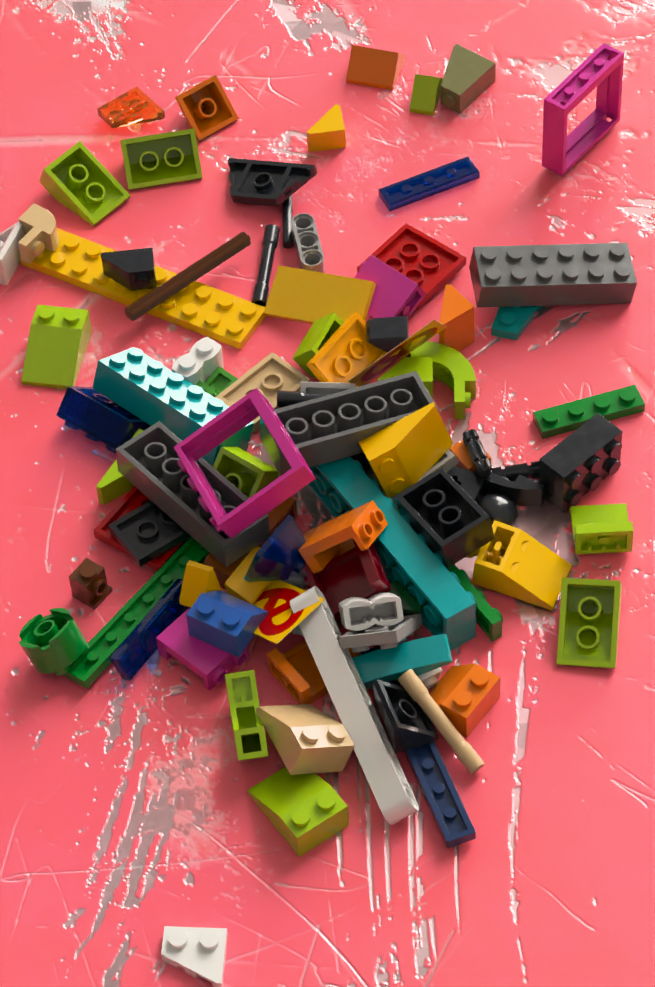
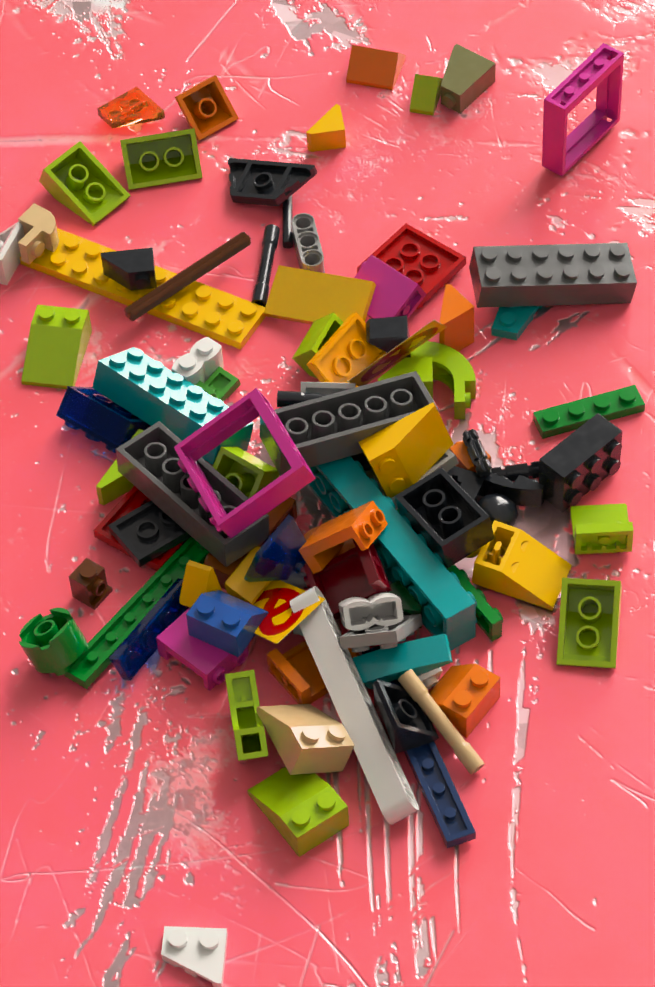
tan plate [215,352,310,432] -> none
clear blue tile [378,156,480,211] -> none

